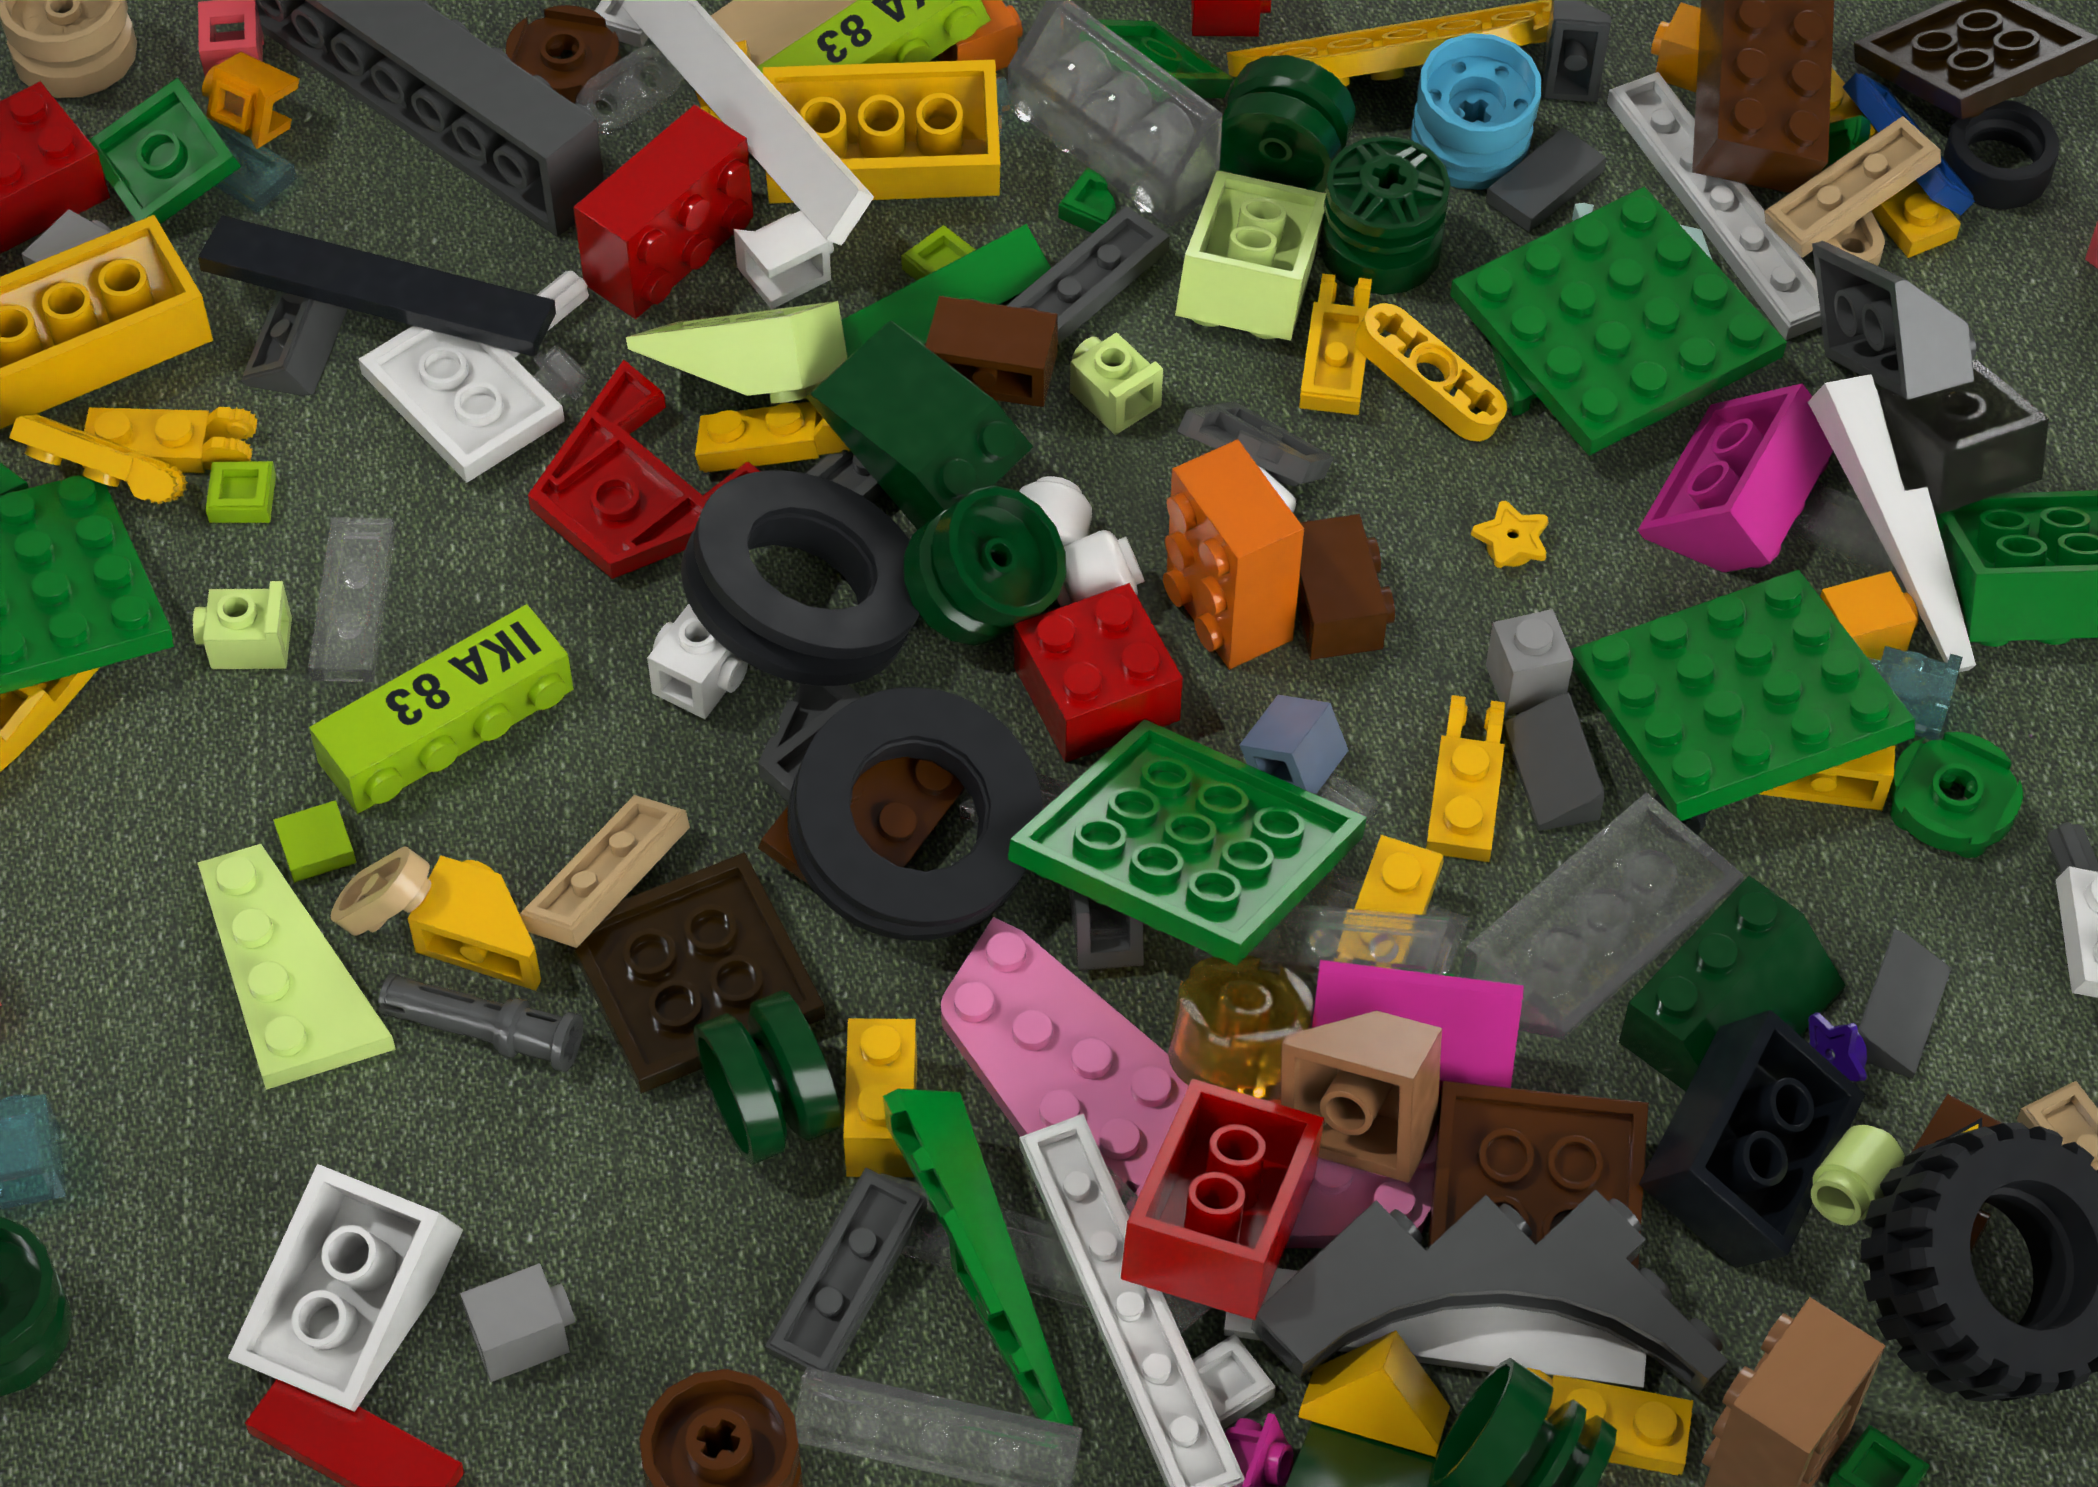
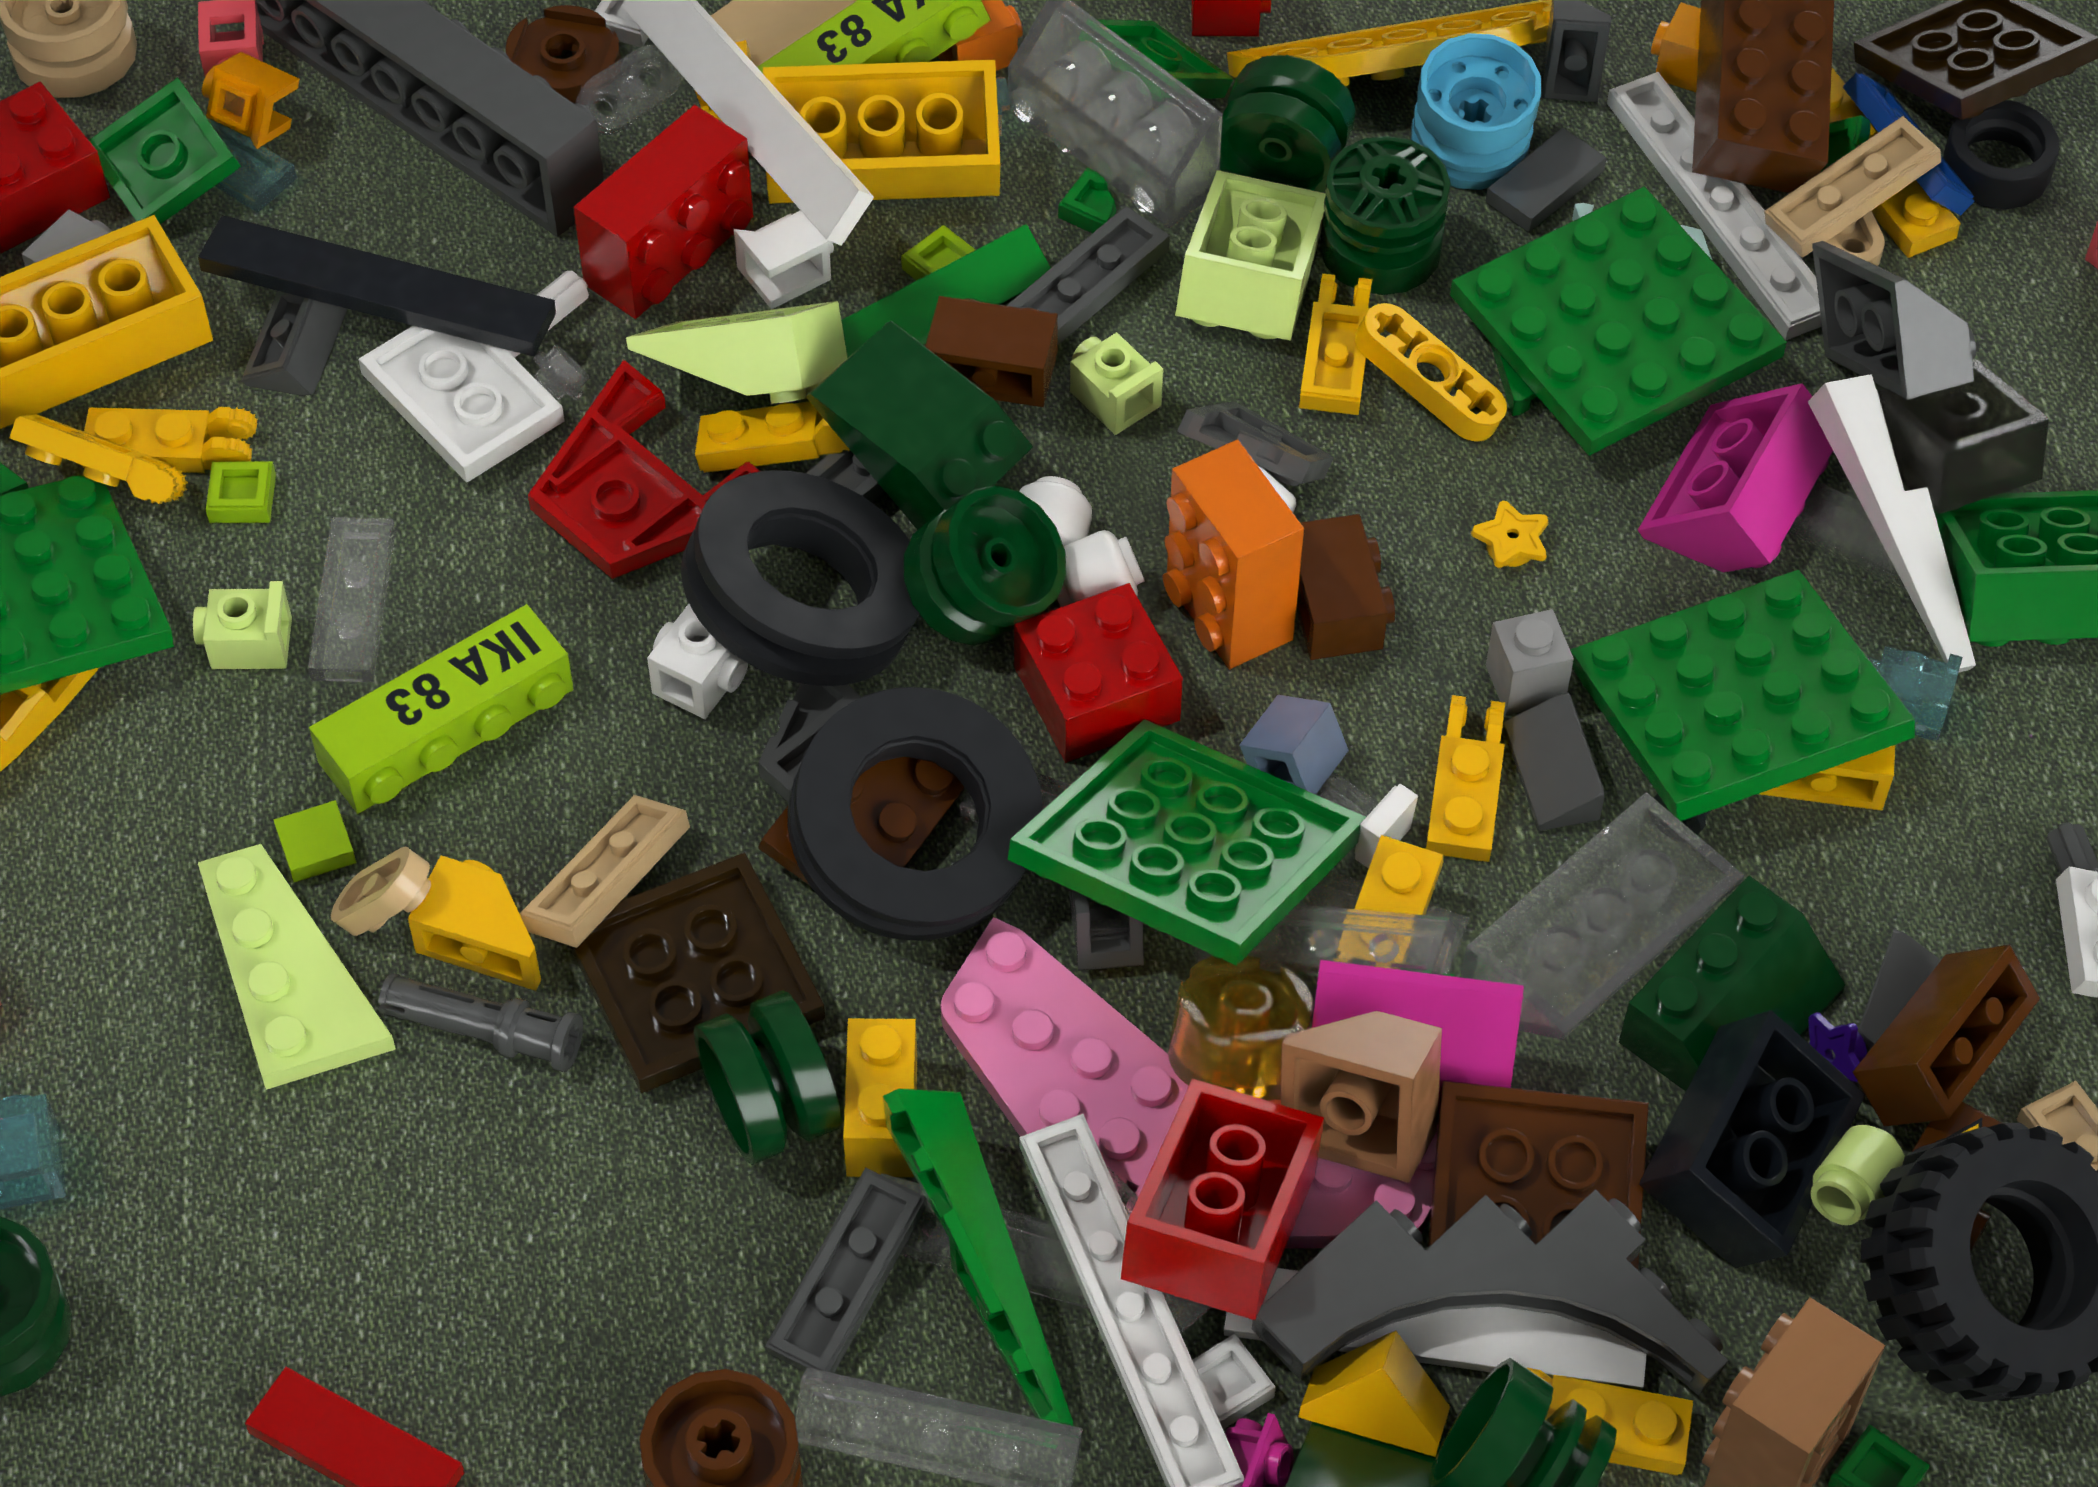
white slope [228,1164,463,1412] -> none
light grey brick [460,1263,575,1382] -> none
light orange brick [1820,571,1918,664] -> none
green plate [1889,732,2023,858] -> none
none -> white tile [1354,784,1418,868]
none -> reddish brown brick [1853,945,2040,1127]

